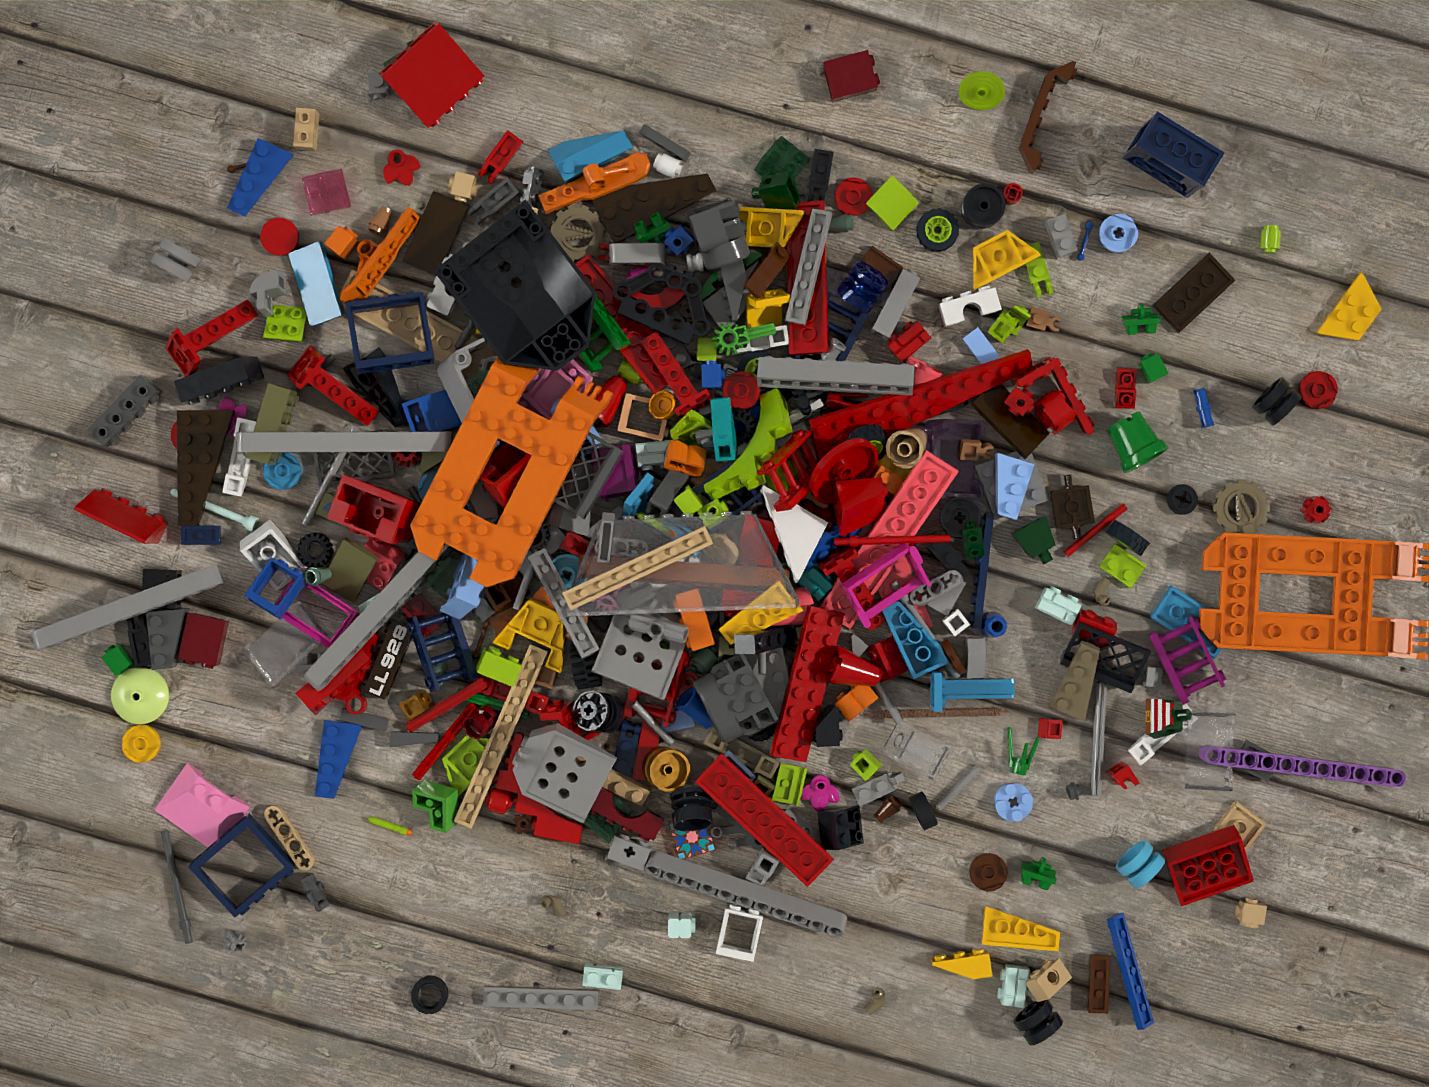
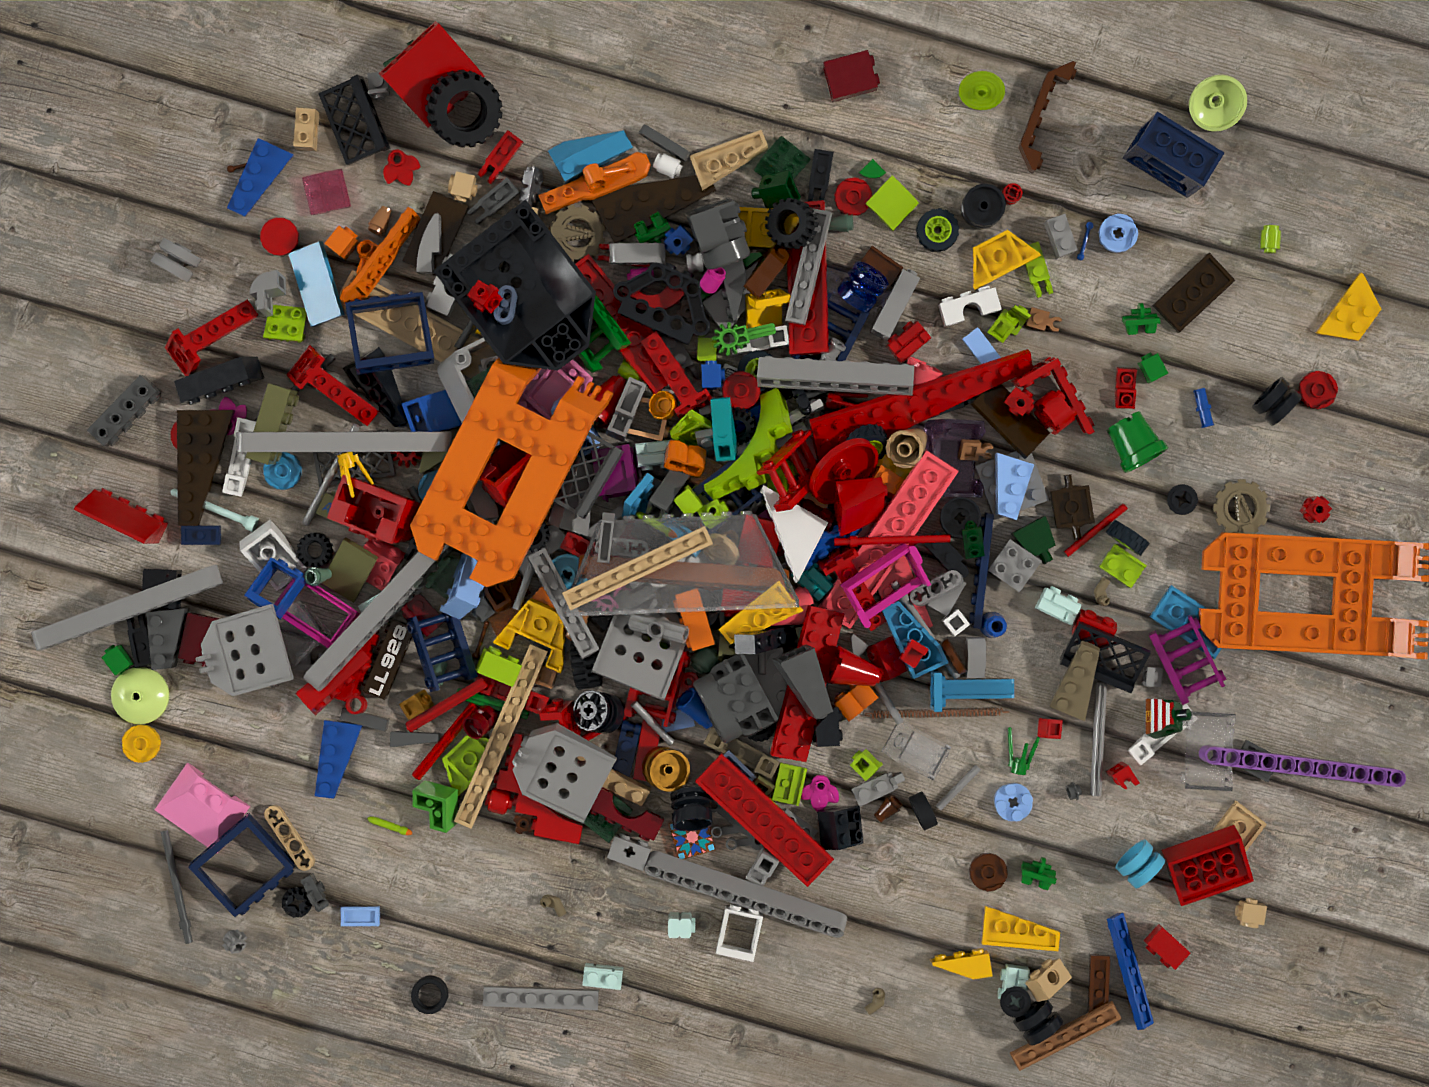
none -> light grey hinge [195,604,294,696]
none -> black gear [281,887,312,918]
none -> black fence [318,75,391,165]
none -> yellow plant [337,452,374,498]
none -> light blue tile [341,906,380,926]
none -> light grey slope [416,213,442,274]
none -> black tyre [425,70,503,148]
none -> red brick [467,280,503,314]
none -> sand blue plate [494,285,517,325]
none -> light grey slope [606,377,647,442]
none -> tan wing [689,130,768,191]
none -> dark pink brick [700,267,726,294]
none -> black tyre [765,198,818,249]
none -> dark grey slope [772,644,833,719]
none -> green tile [859,159,886,179]
none -> red panel [898,639,929,668]
none -> light grey hinge [988,539,1042,592]
none -> black gear [1000,986,1031,1017]
none -> medium nougat tile [1010,1001,1122,1071]
none -> red brick [1143,924,1191,970]
none -> yellowish green dish [1189,75,1247,131]

